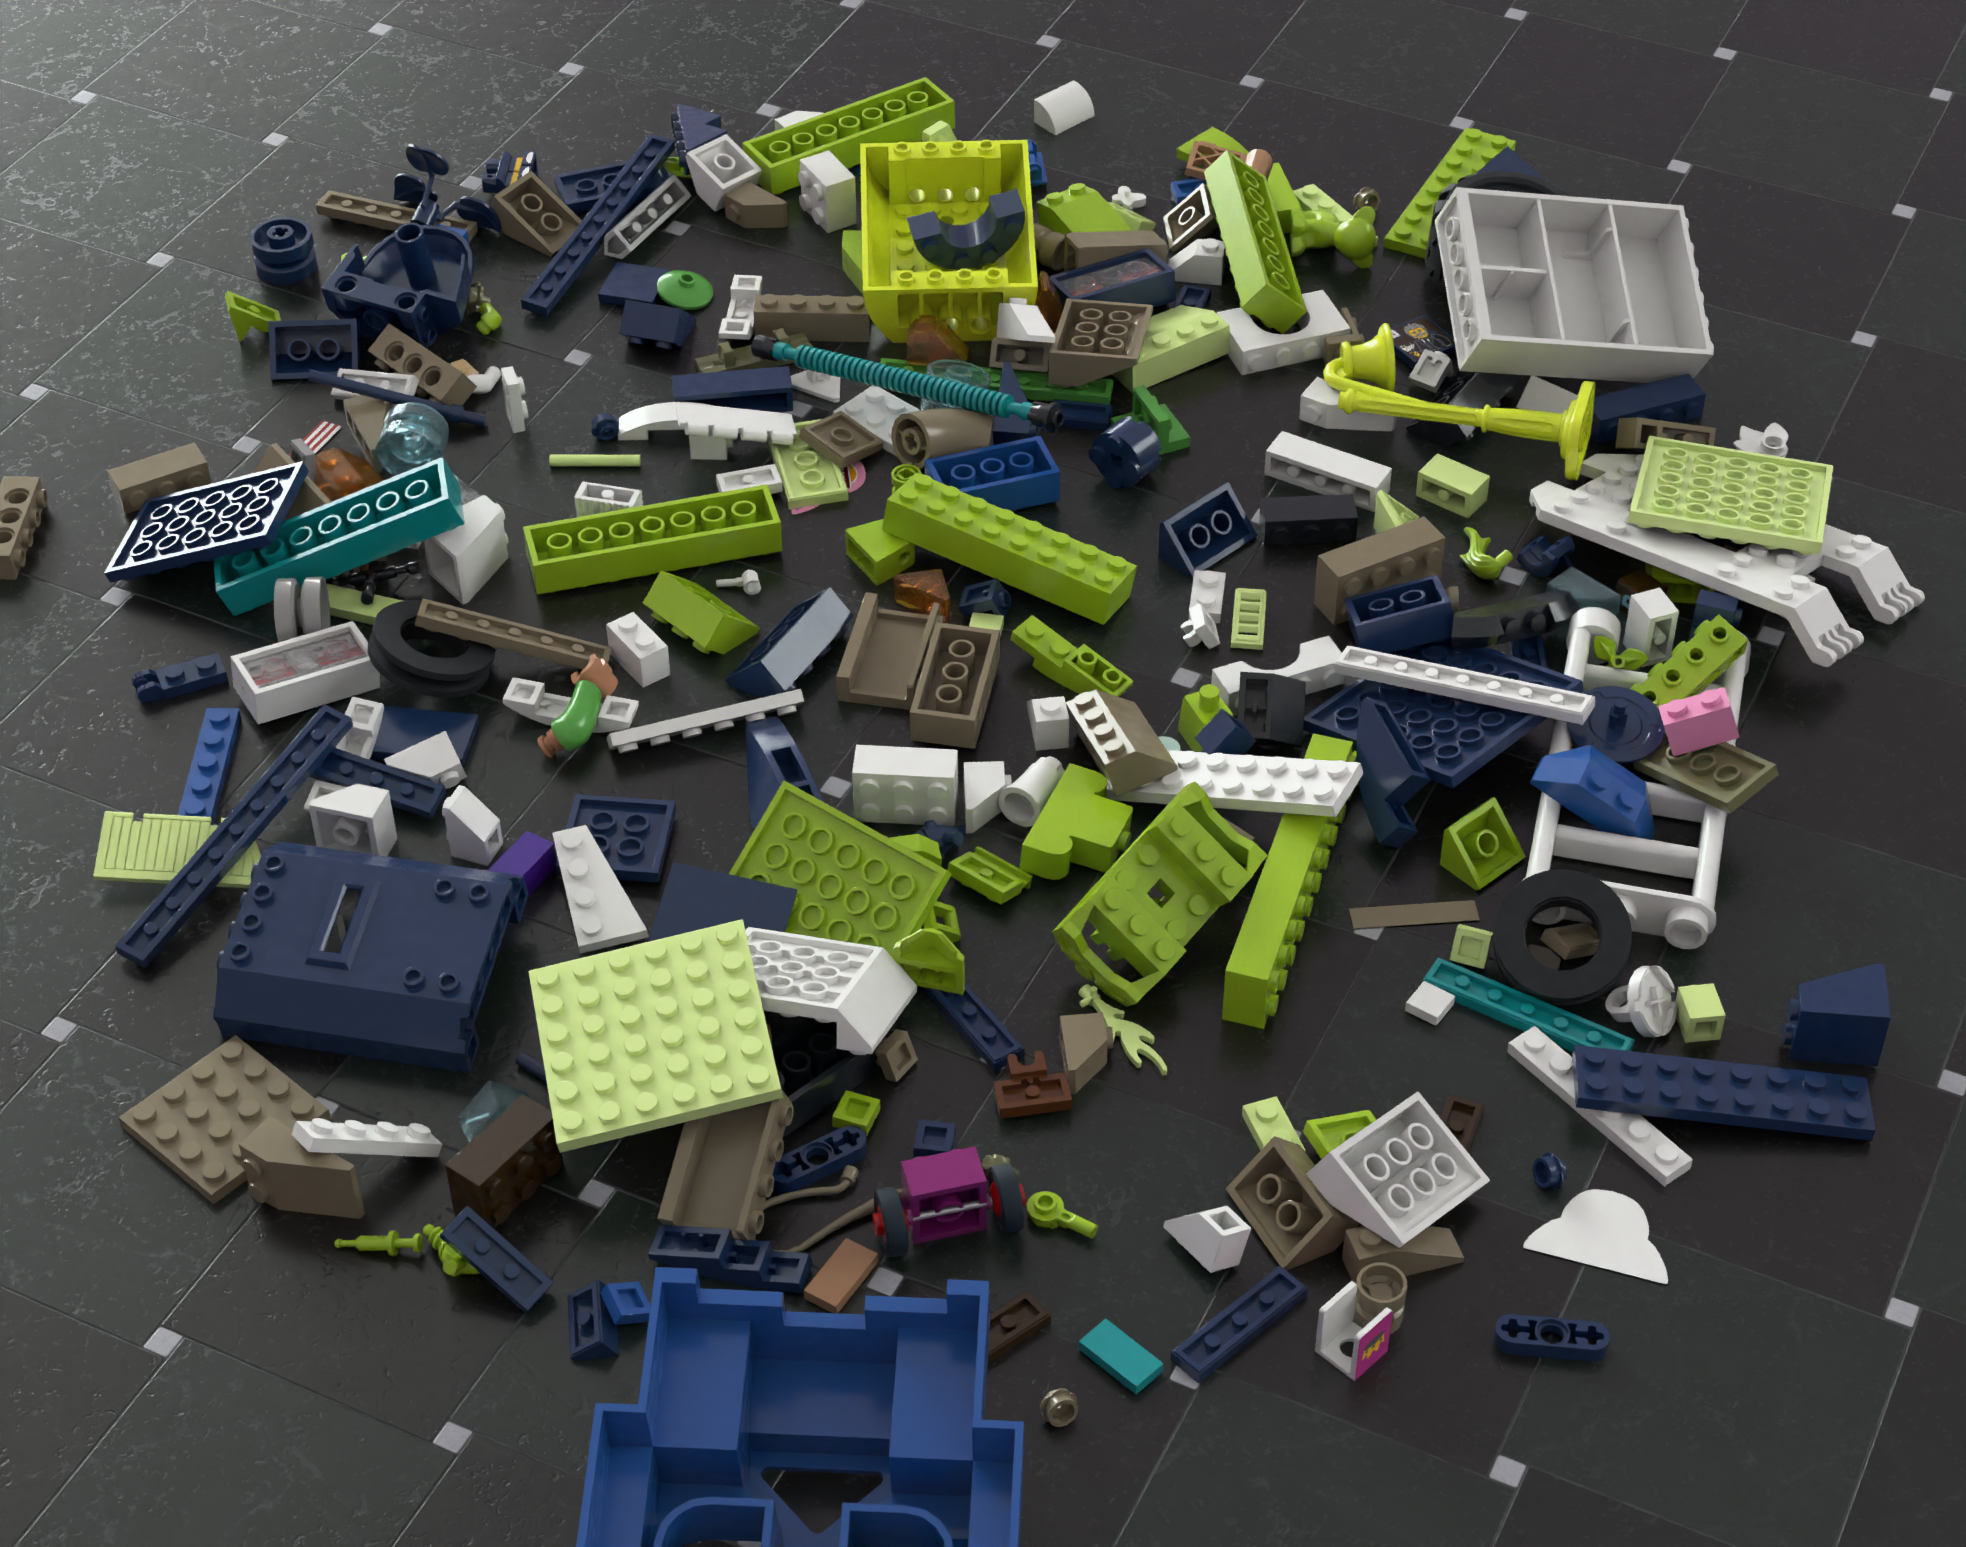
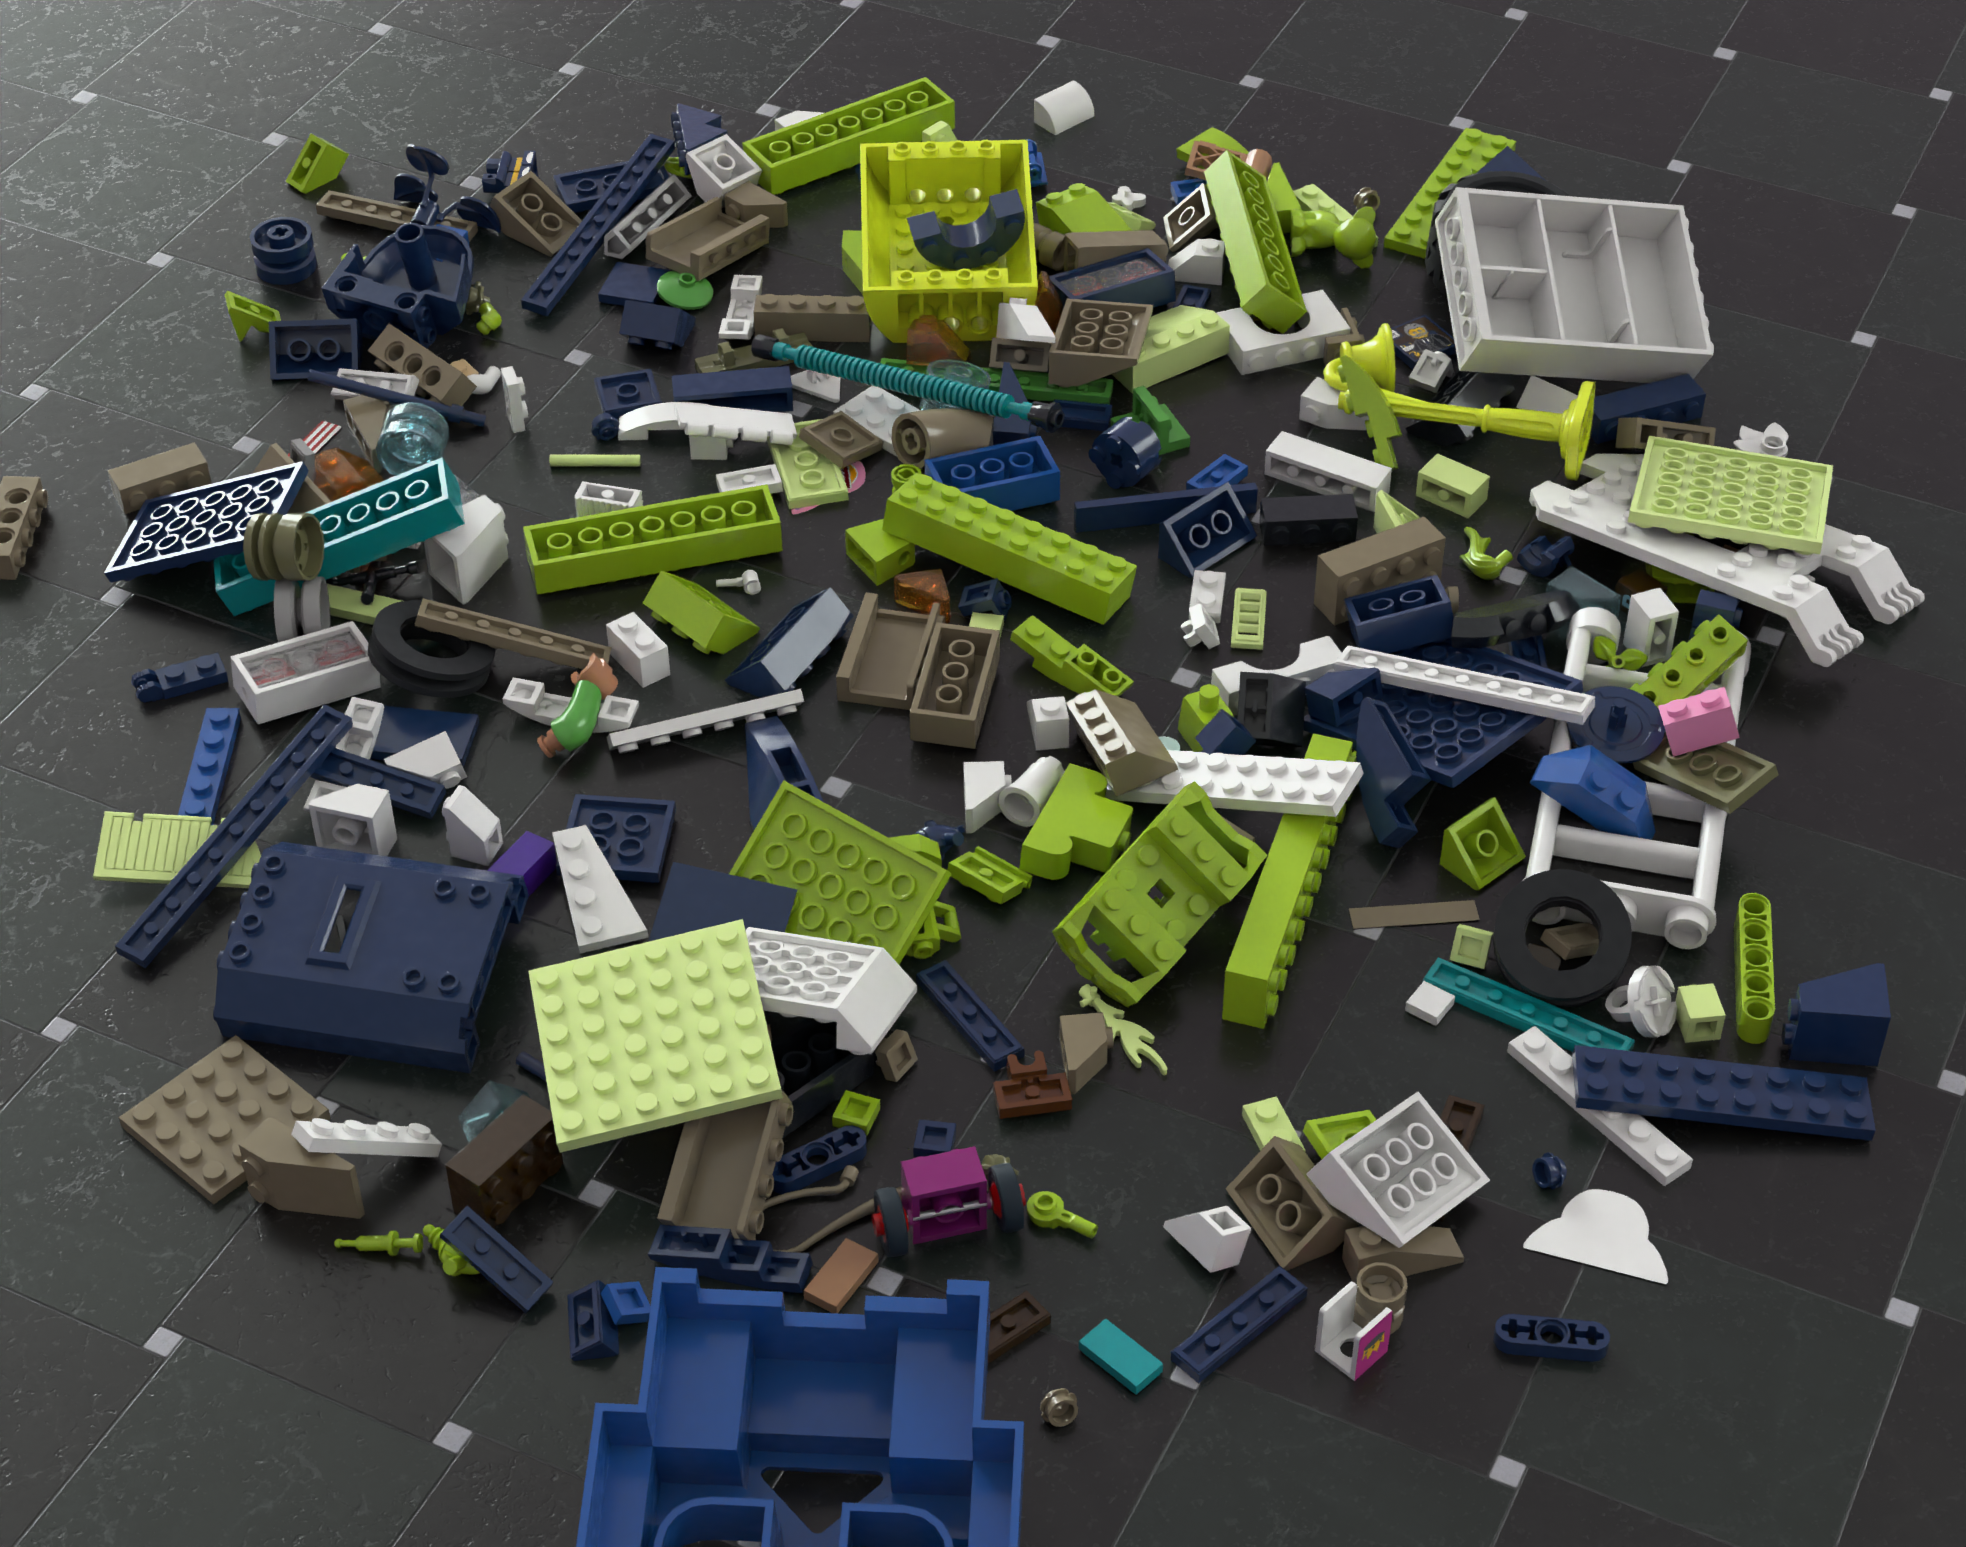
white brick [798,150,857,233] -> none
white brick [852,745,958,826] -> none
lime slope [893,928,965,995] -> none
none -> olive wheel [243,513,325,581]
none -> lime slope [286,134,349,194]
none -> dark blue tile [594,369,662,419]
none -> dark tan panel [646,197,770,281]
none -> dark blue tile [1074,482,1258,533]
none -> blue plate [1186,454,1248,490]
none -> dark blue slope [1305,667,1383,727]
none -> lime slope [1338,355,1402,471]
none -> lime beam [1734,893,1775,1044]

